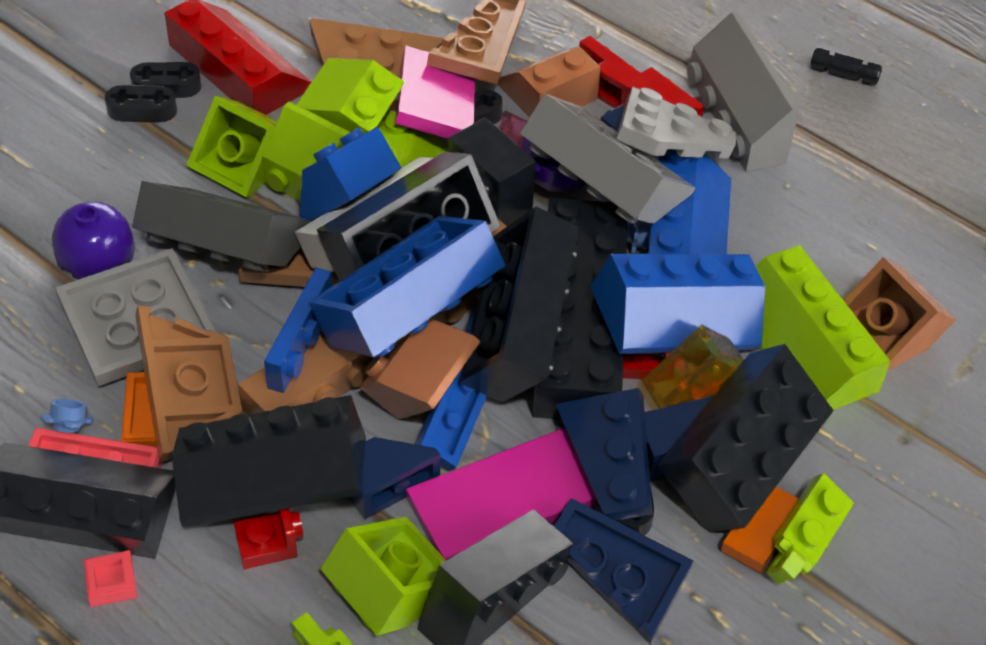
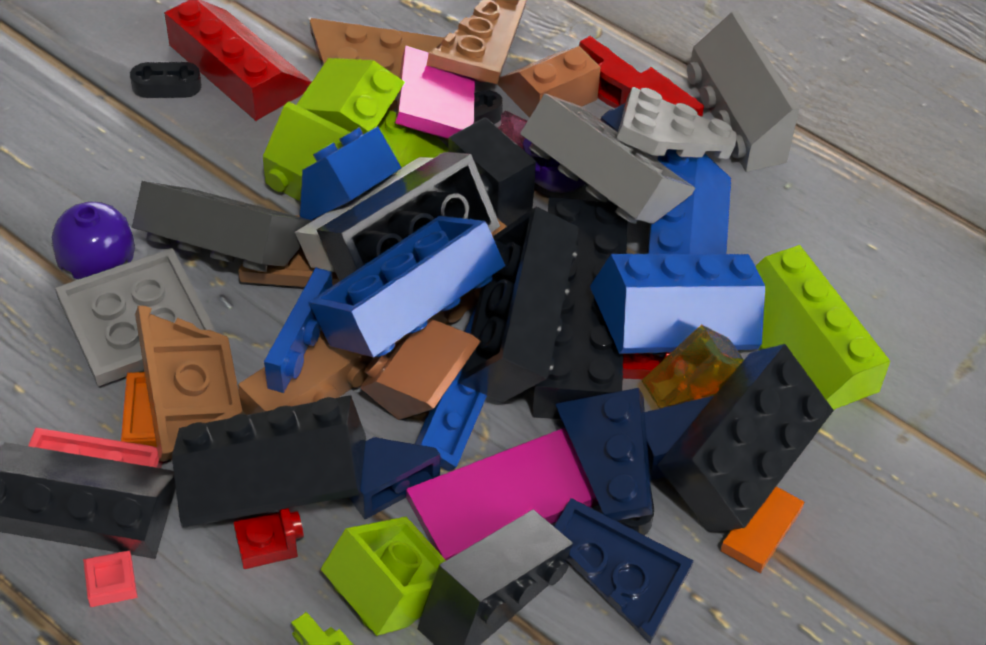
medium blue plate [40,399,94,433] -> none
black beam [105,85,178,123] -> none
lime slope [186,96,277,198] -> none
medium blue plate [627,220,651,254] -> none
lime hinge [766,472,855,585] -> none
black axle [811,48,882,86] -> none
nougat slope [843,257,956,371] -> none

